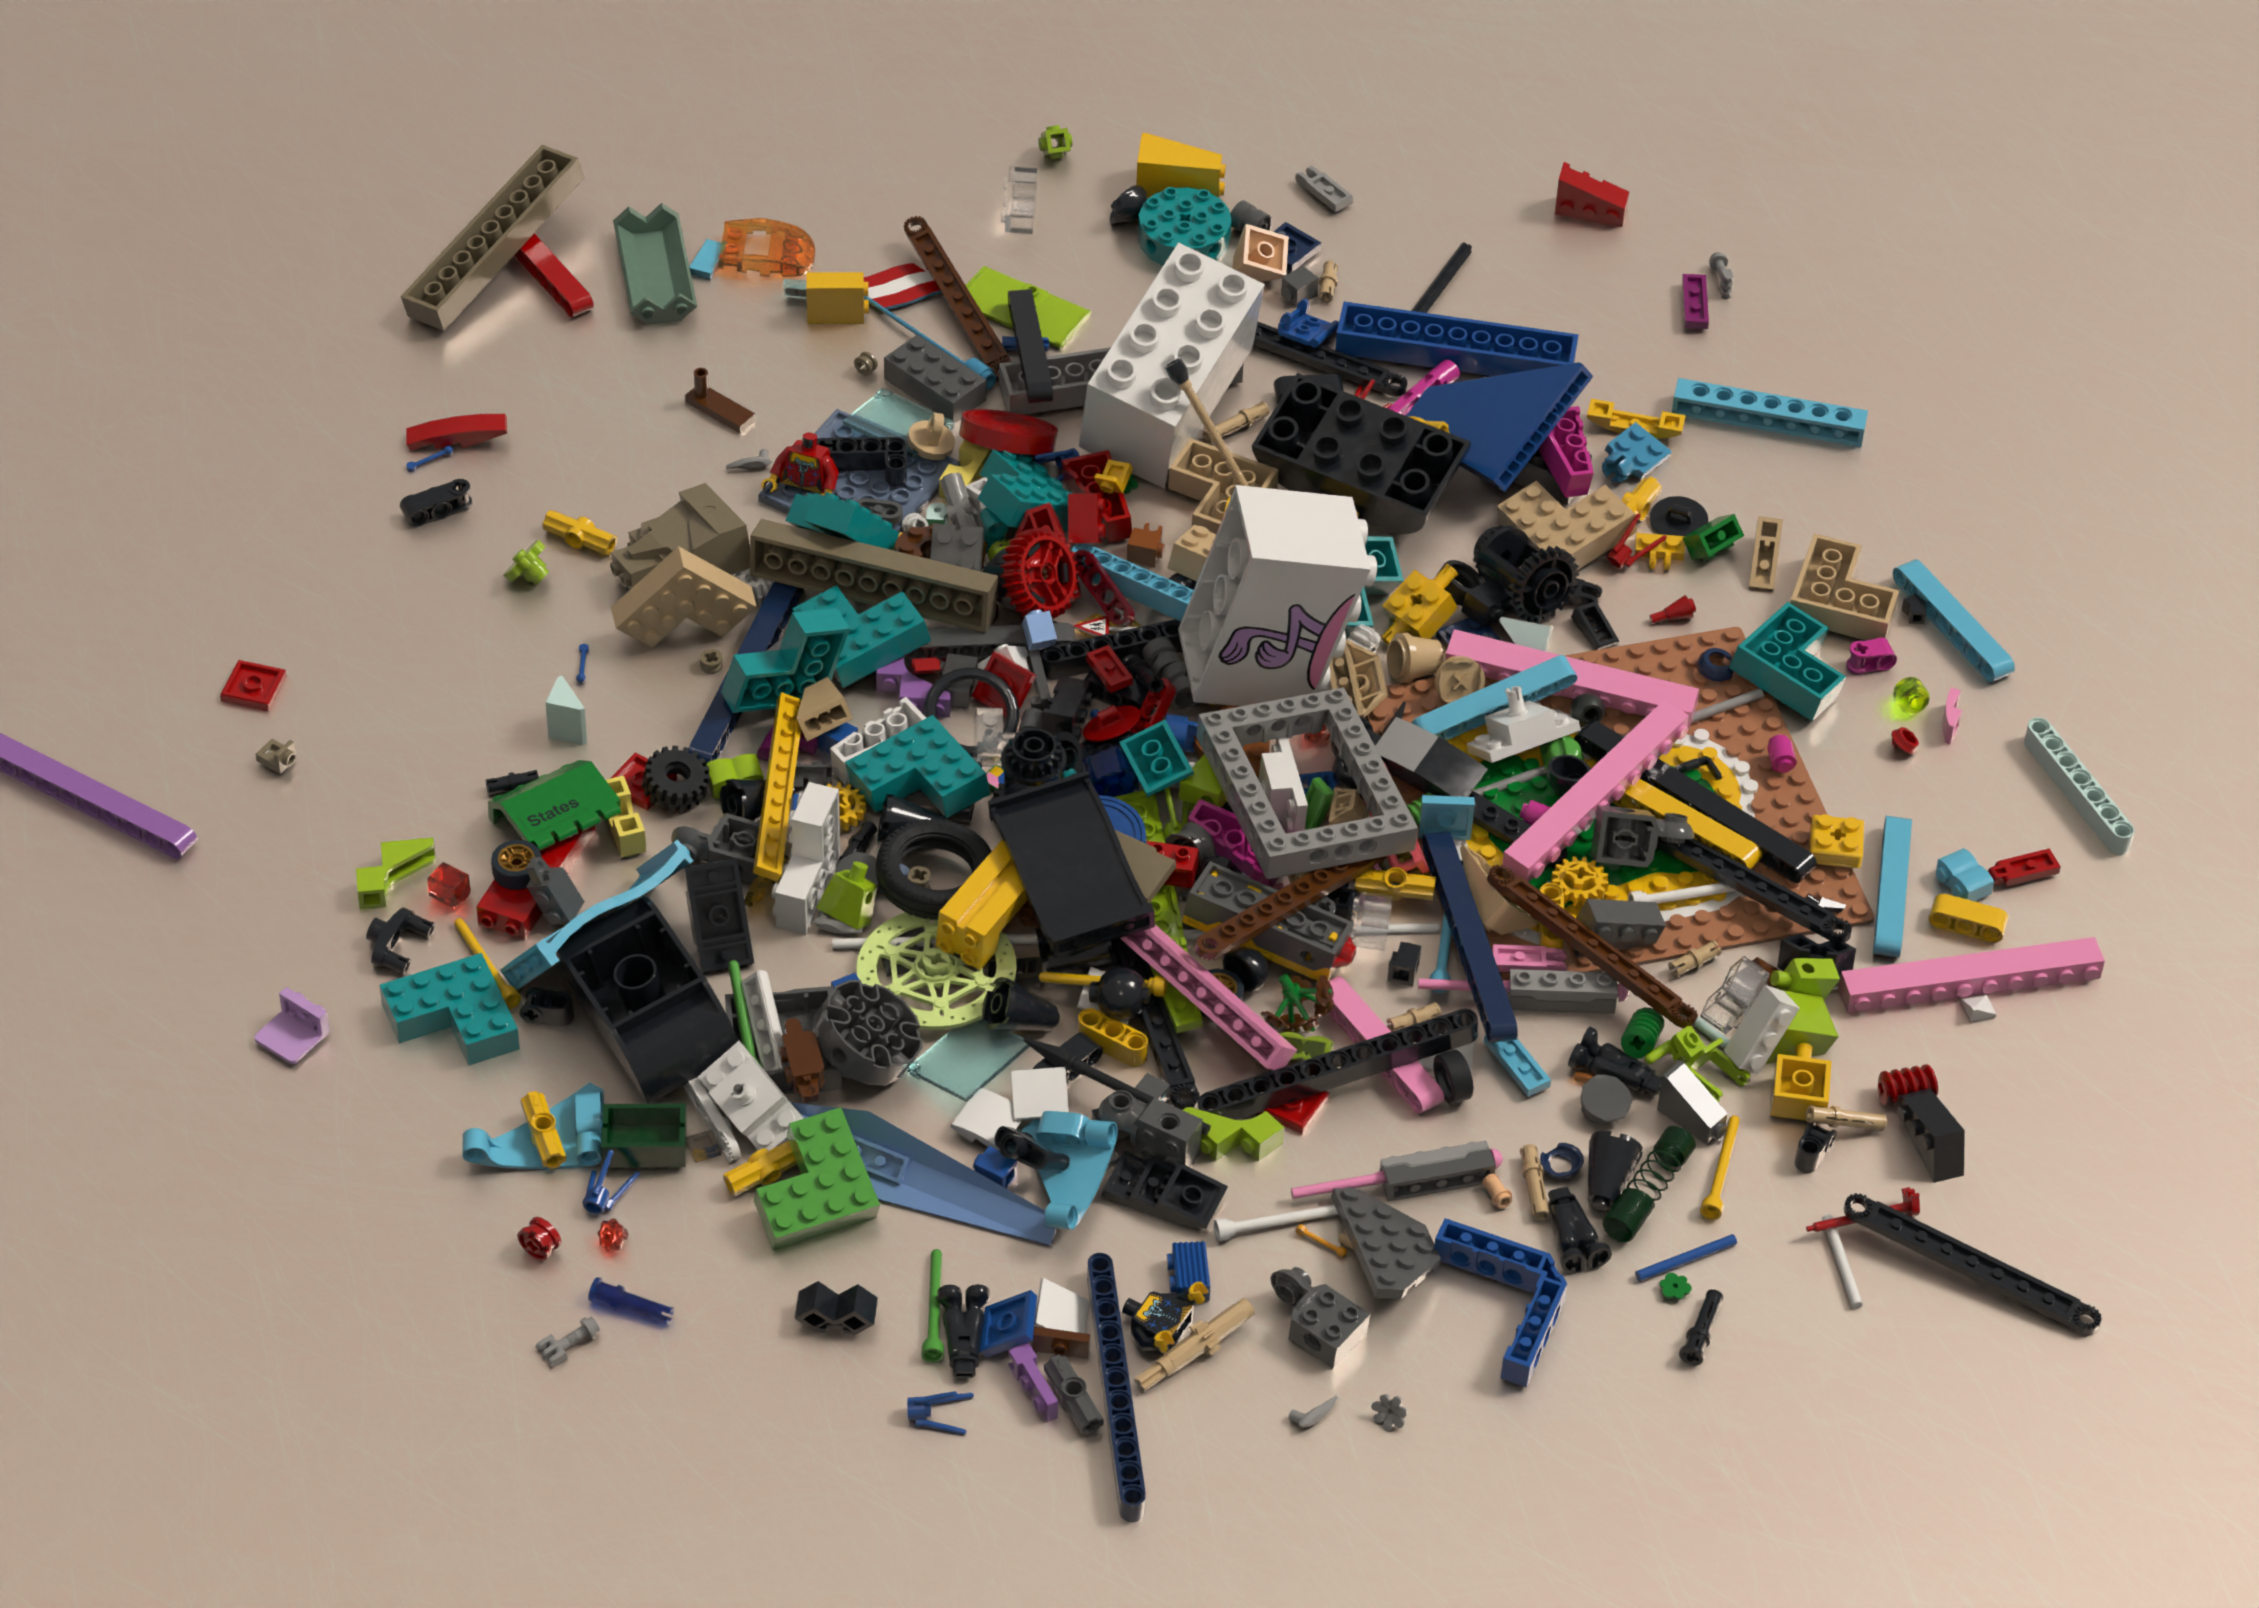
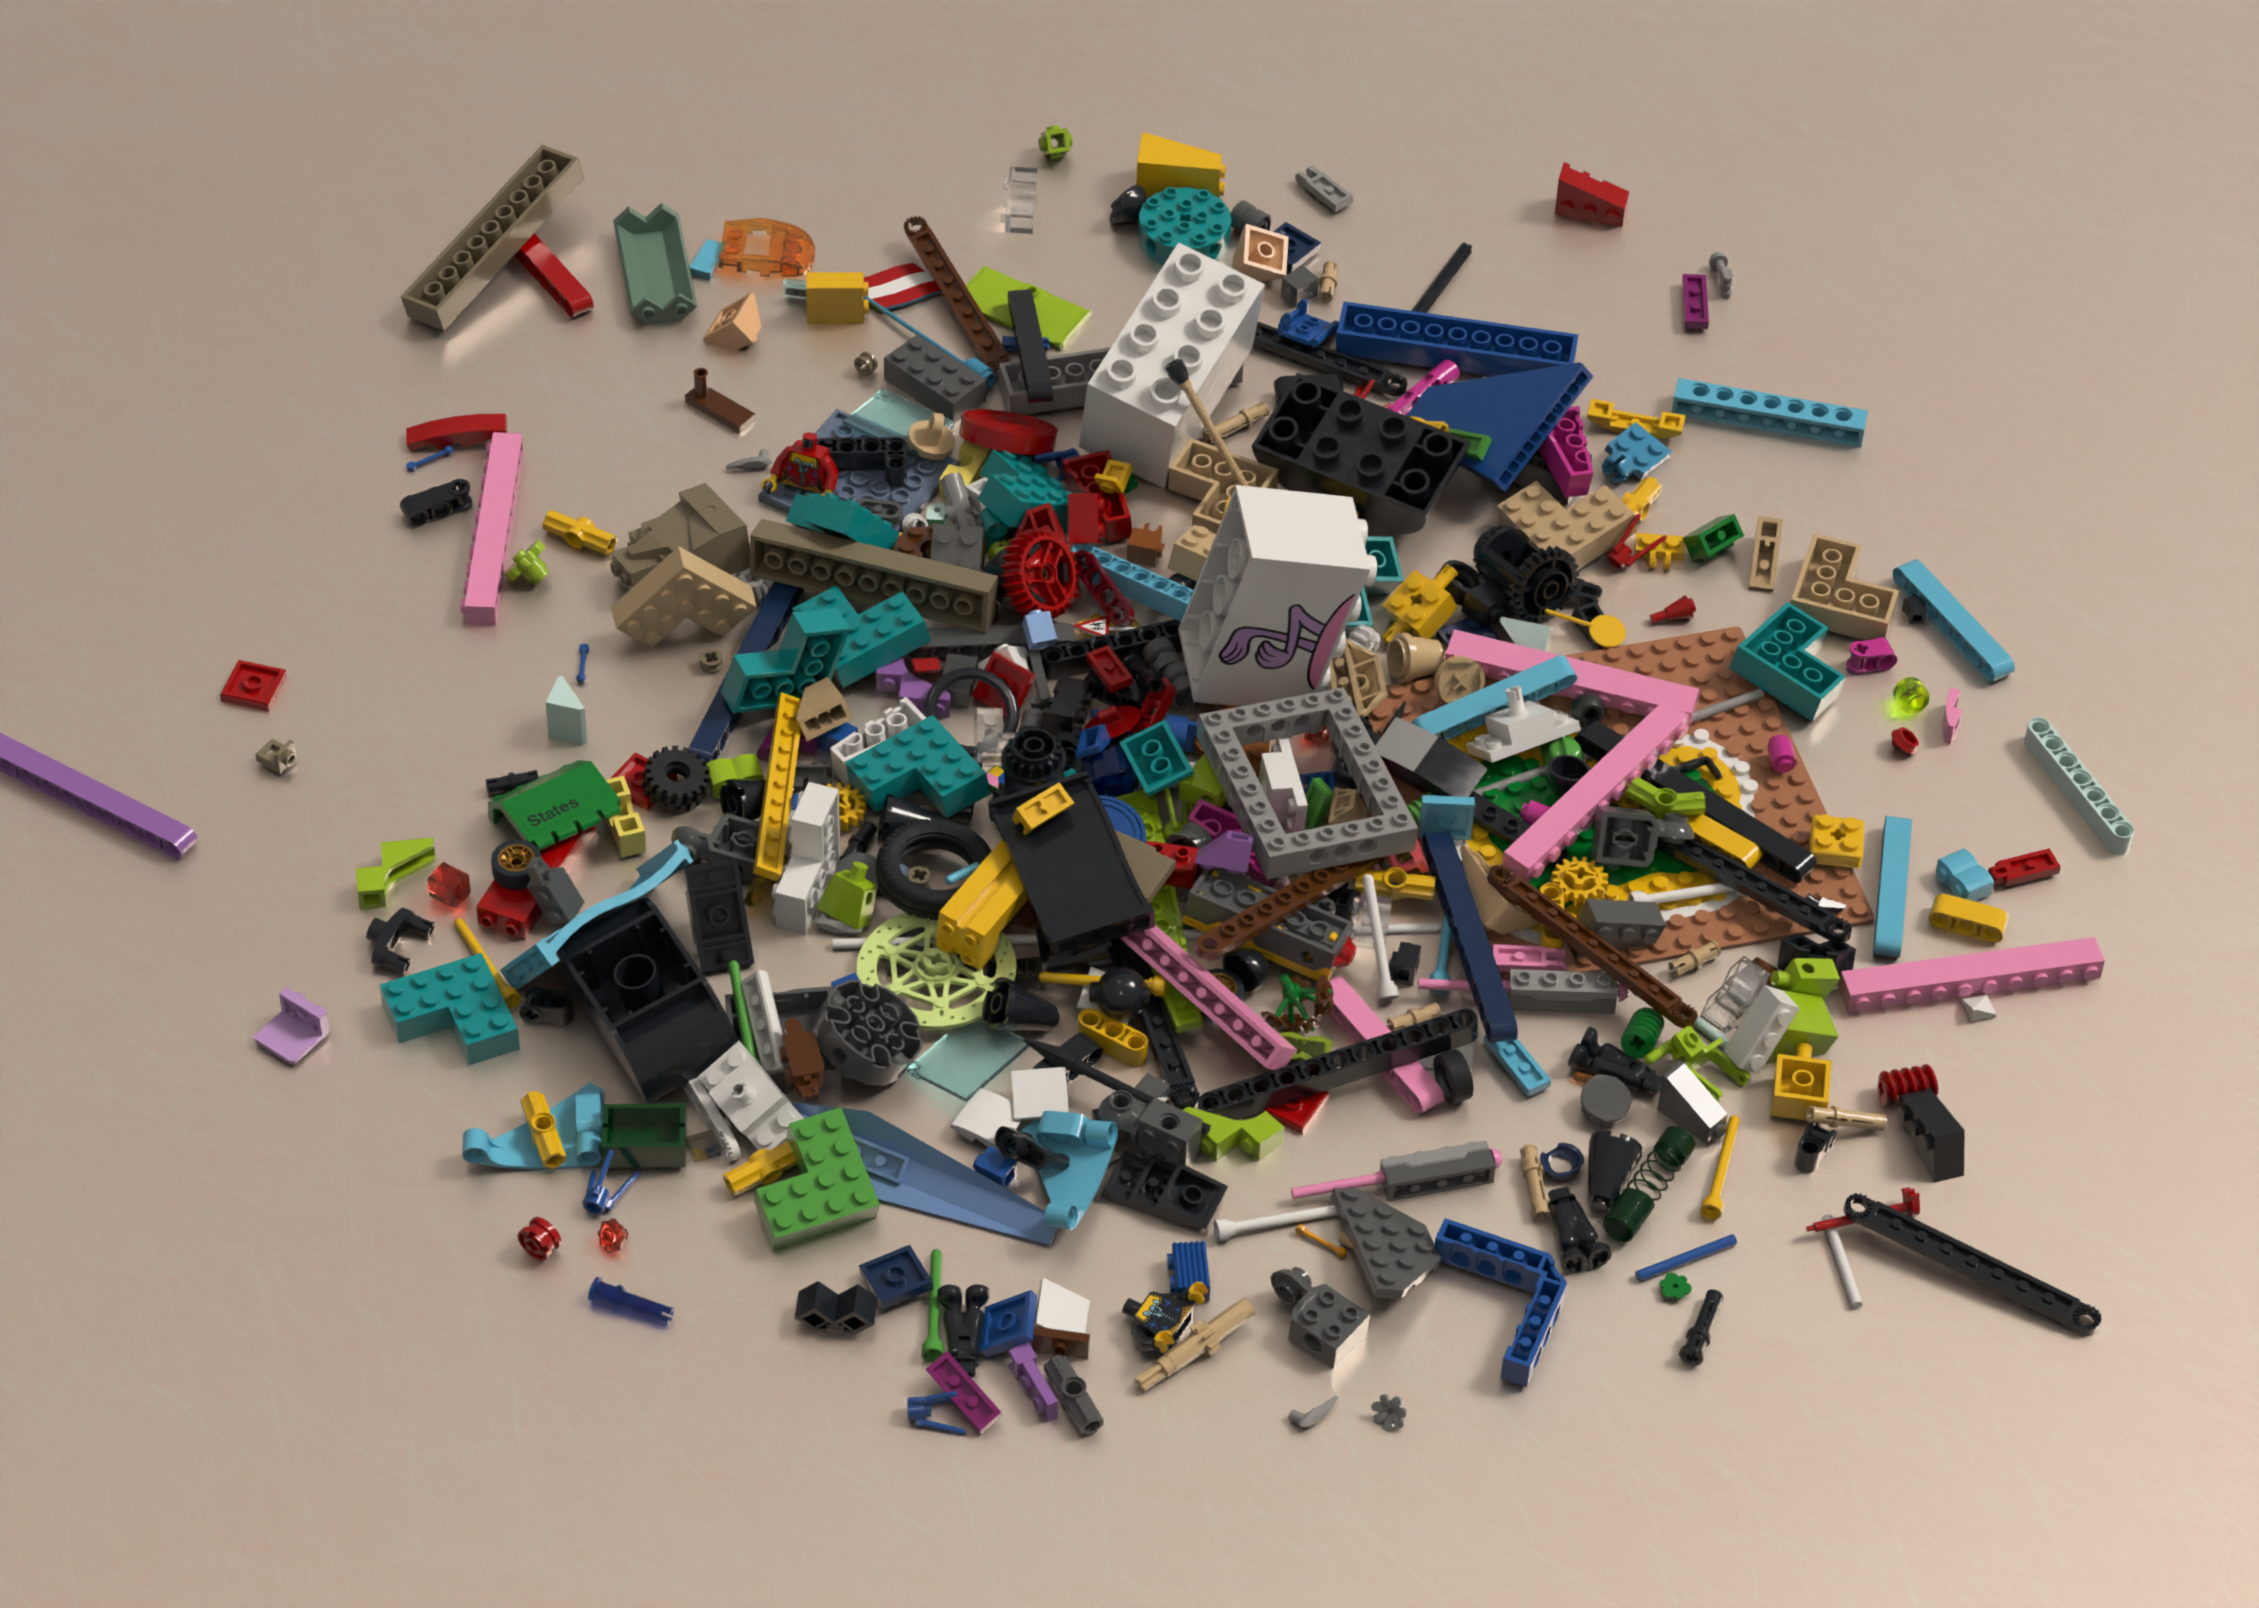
light grey hinge [535,1317,600,1368] -> none
dark blue beam [1087,1253,1146,1522] -> none
light nougat pin [1482,1174,1512,1209] -> none
black shield [1650,496,1708,536] -> none
dark blue piece [1696,648,1733,682] -> none
none -> bright pink brick [461,432,524,625]
none -> light nougat slope [703,292,761,350]
none -> dark blue plate [859,1245,934,1310]
none -> magenta plate [925,1351,1003,1434]
none -> medium azure piece [945,862,980,885]
none -> yellow hinge [1012,783,1074,835]
none -> blue slope [1076,724,1111,759]
none -> medium lavender slope [1195,830,1254,874]
none -> white piece [1363,874,1399,1001]
none -> bright green tile [1448,428,1492,461]
none -> yellow piece [1544,609,1626,648]
none -> lime piece [1626,777,1706,819]

